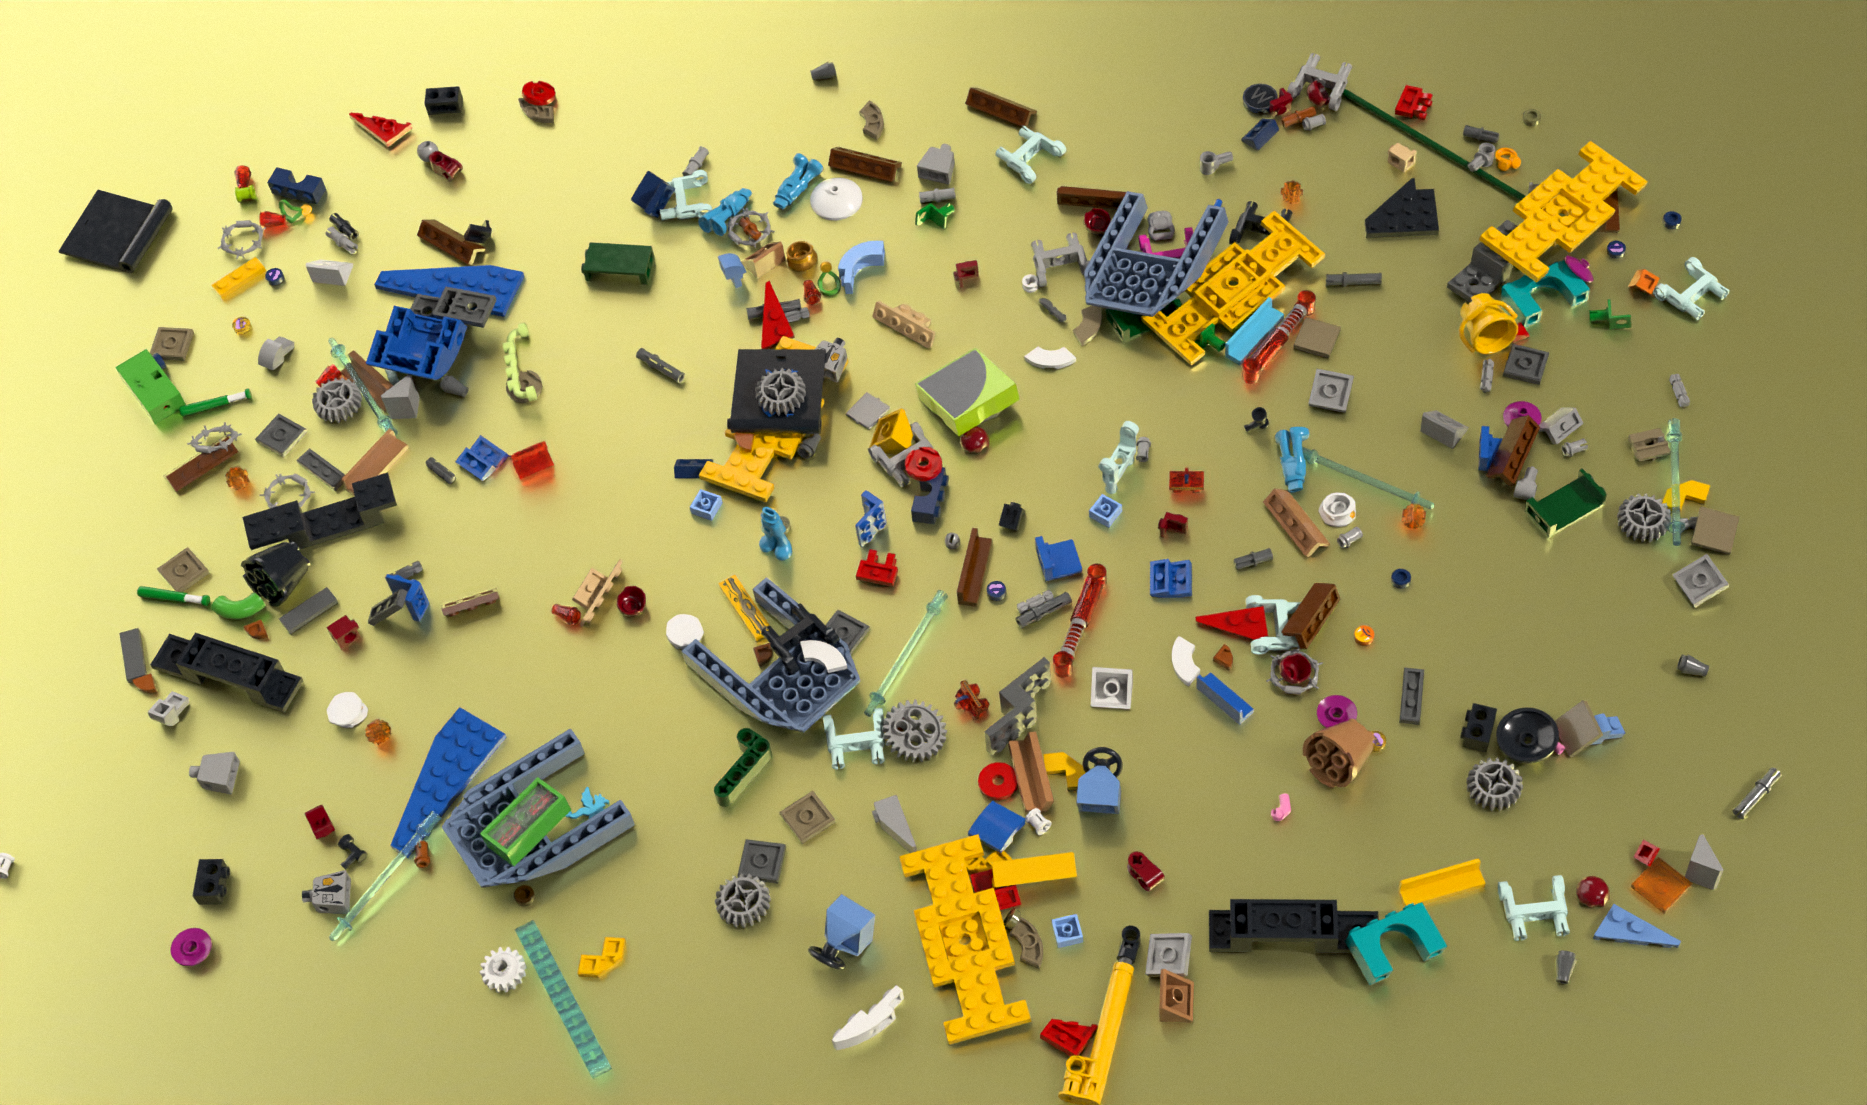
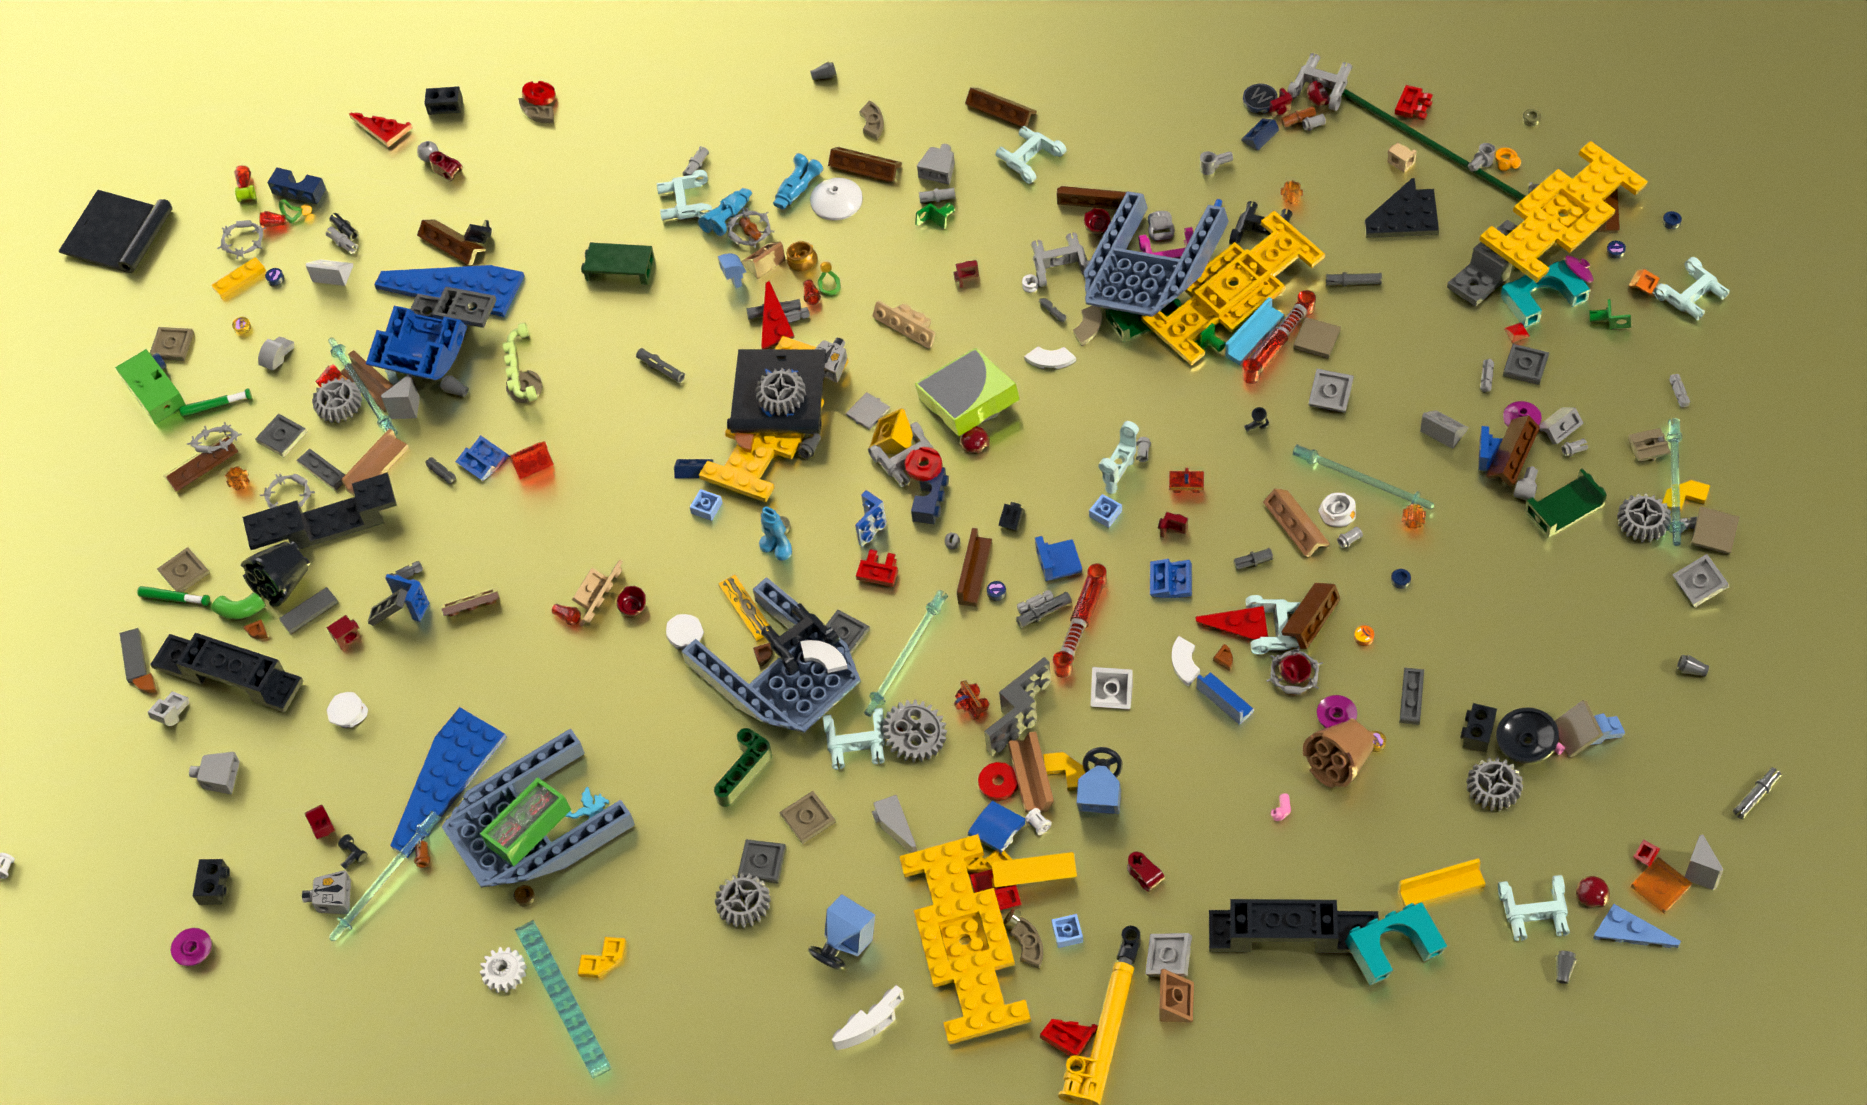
clear orange gear [365,719,392,745] -> none
dark blue bracket [631,171,676,218] -> none
light blue arch [838,241,885,294] -> none
dark azure piece [1275,427,1310,493] -> none
yellow piece [1459,293,1518,354] -> none
dark grey axle [1463,125,1499,143] -> none

